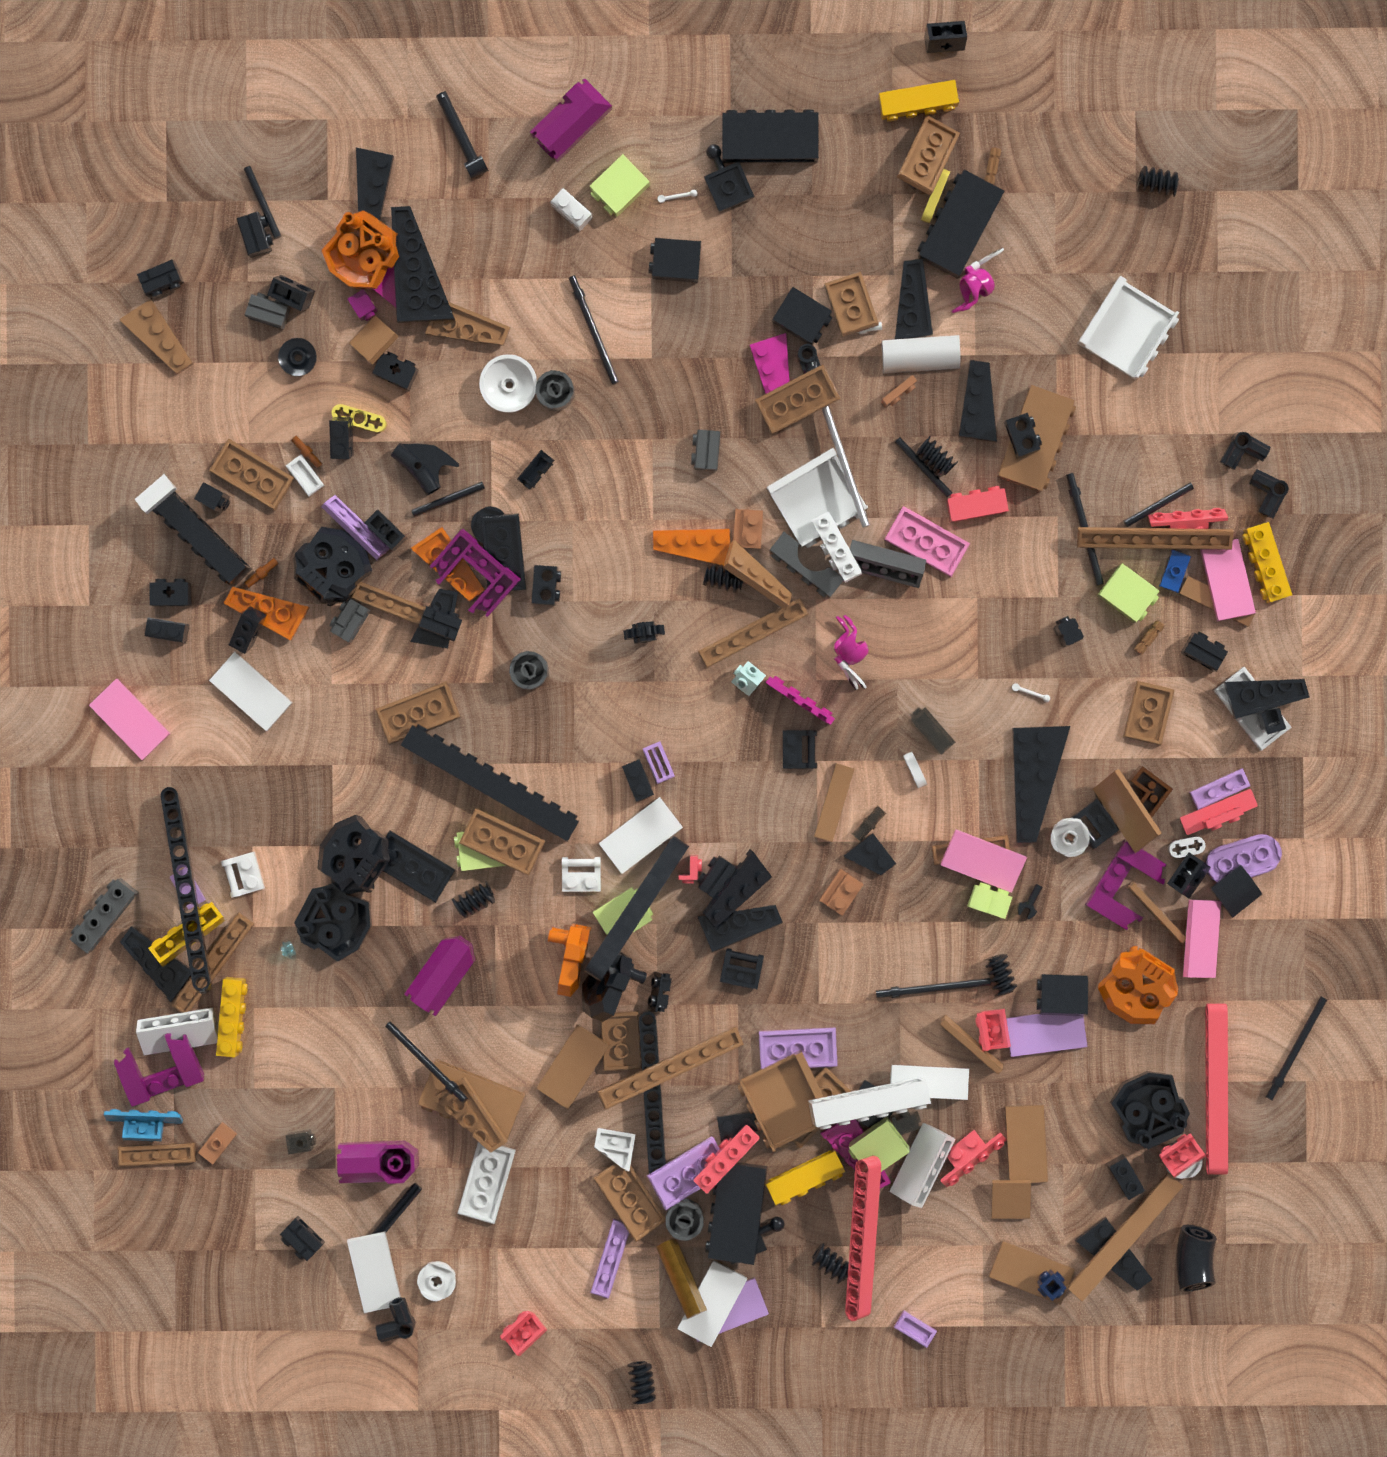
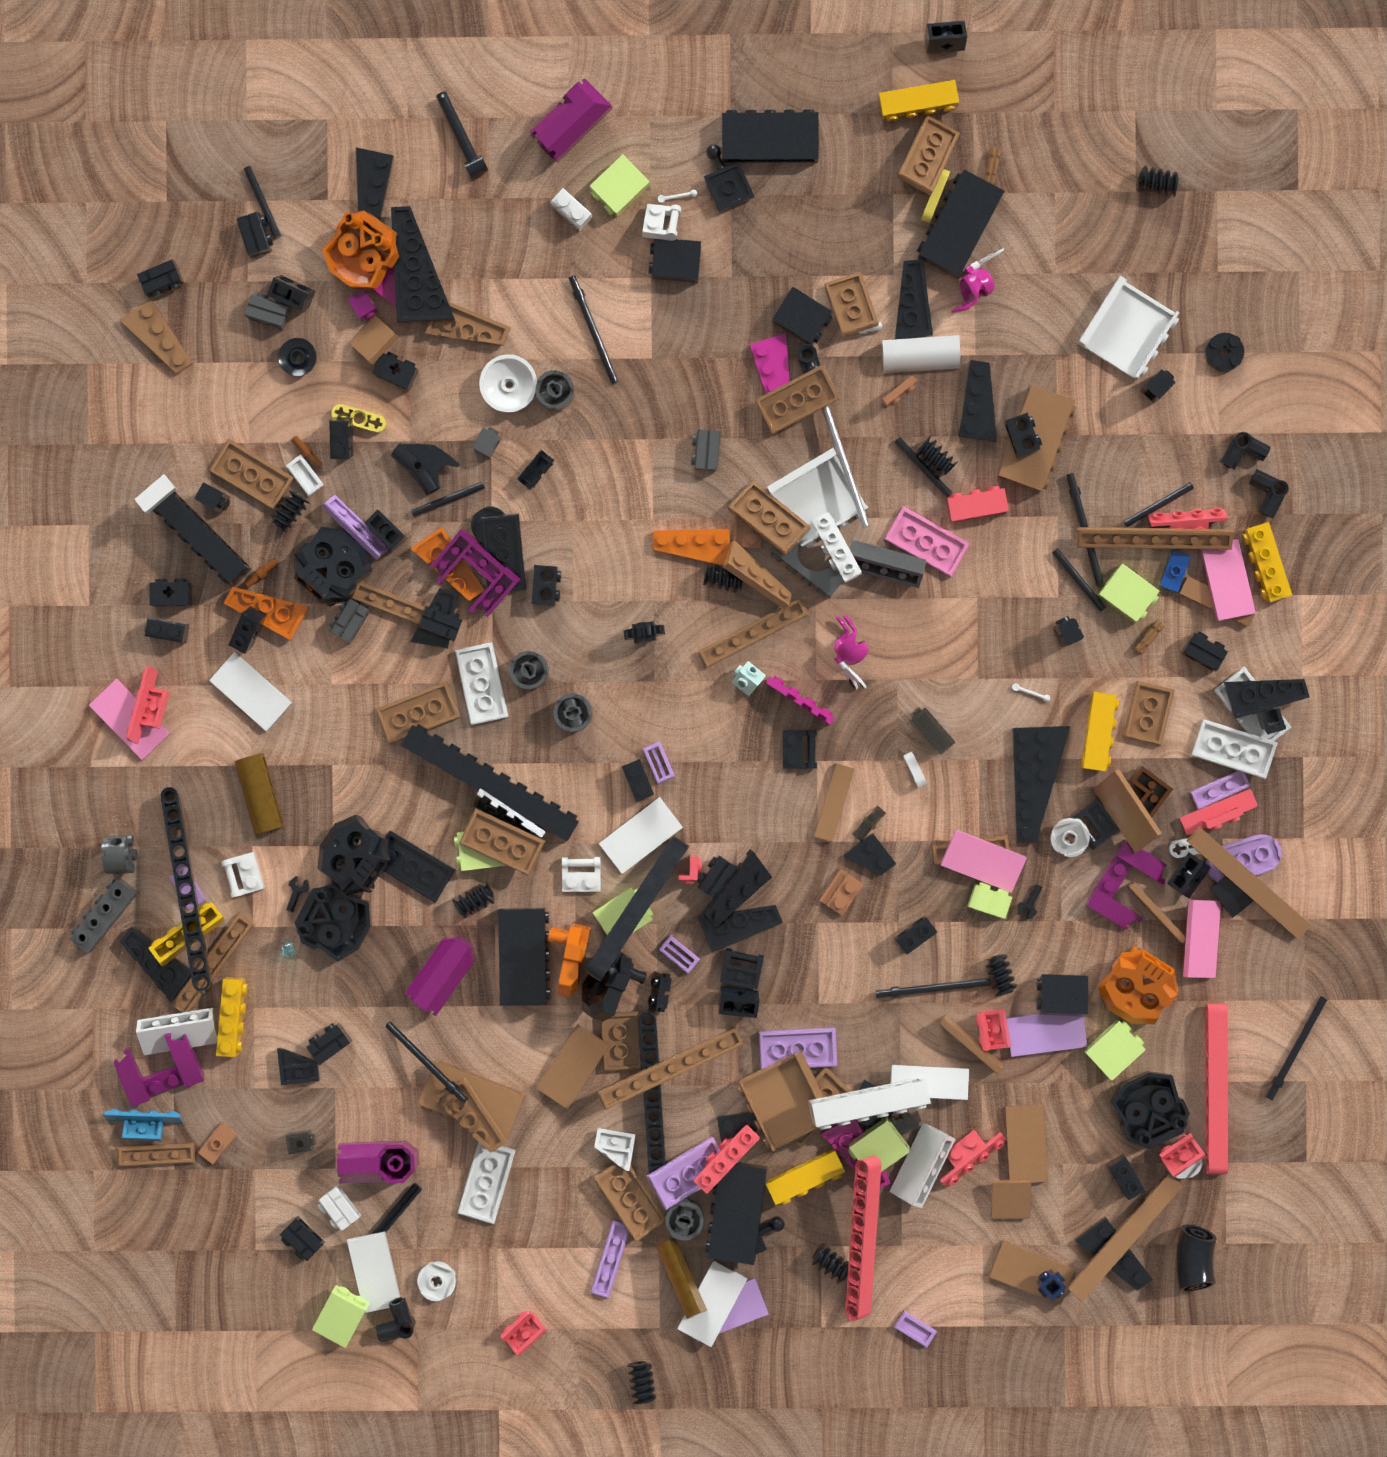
none -> dark grey brick [101,835,138,874]
none -> coral bracket [126,666,170,744]
none -> pearl gold brick [234,753,284,835]
none -> black piece [270,490,311,533]
none -> black wing [277,1047,320,1085]
none -> black bar [286,876,309,912]
none -> black brick [306,1023,352,1065]
none -> yellowish green brick [312,1285,370,1348]
none -> white brick [318,1185,361,1231]
none -> white tile [455,642,509,725]
none -> dark grey brick [472,427,501,459]
none -> black wing [473,788,545,839]
none -> black brick [498,907,551,1006]
none -> dark grey brick [553,693,593,732]
none -> white plate [642,204,681,241]
none -> lavender tile [659,935,700,974]
none -> black brick [718,987,760,1018]
none -> medium nougat tile [728,480,811,556]
none -> black brick [894,915,937,955]
none -> black bar [1052,548,1106,612]
none -> yellow brick [1081,692,1119,771]
none -> yellowish green brick [1083,1020,1146,1081]
none -> black brick [1140,369,1176,404]
none -> medium nougat tile [1186,827,1311,940]
none -> white tile [1191,719,1278,779]
none -> black plate [1205,333,1244,372]

